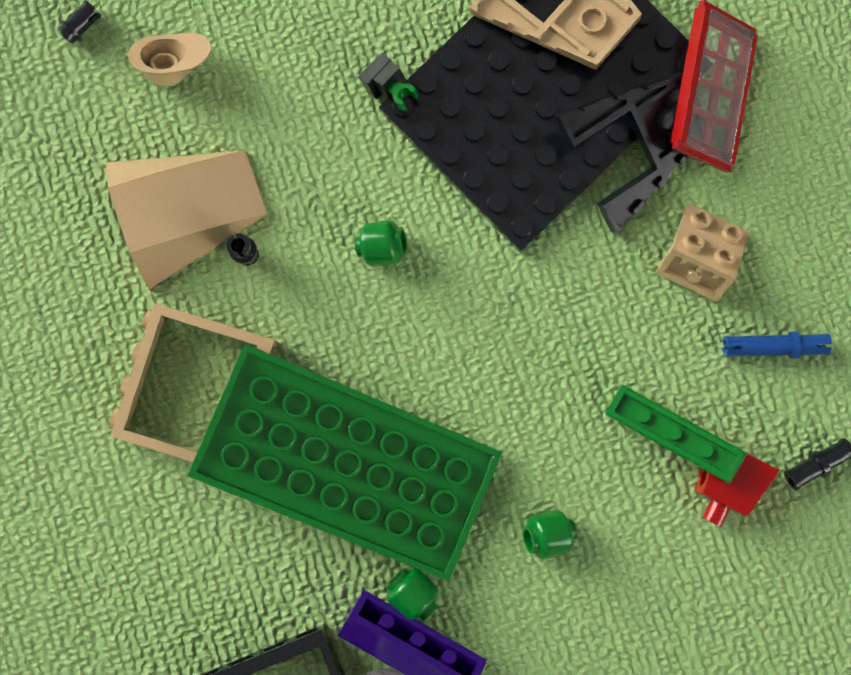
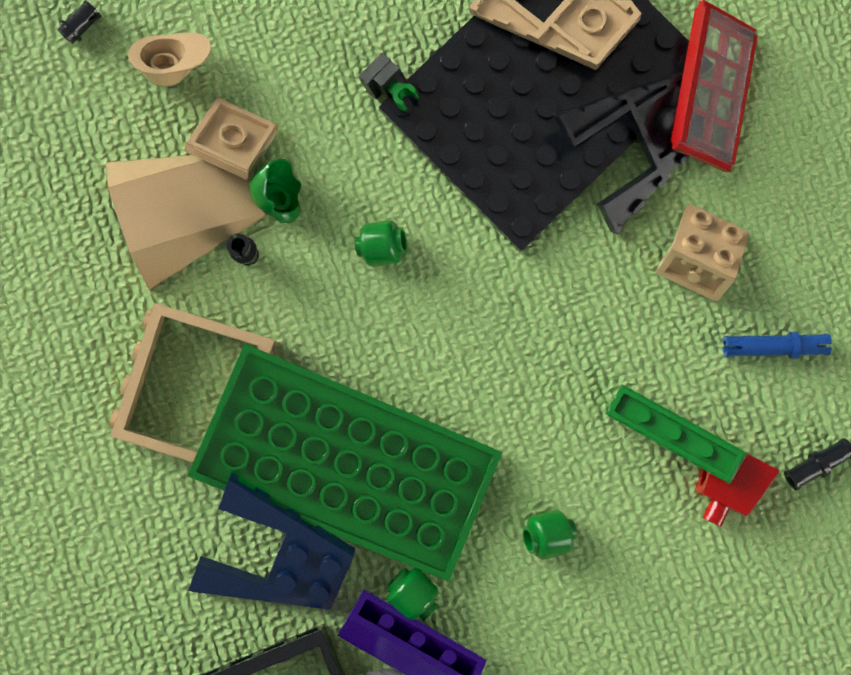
none -> tan plate [185,97,278,180]
none -> dark blue wing [188,473,355,610]
none -> green hair [249,158,302,224]

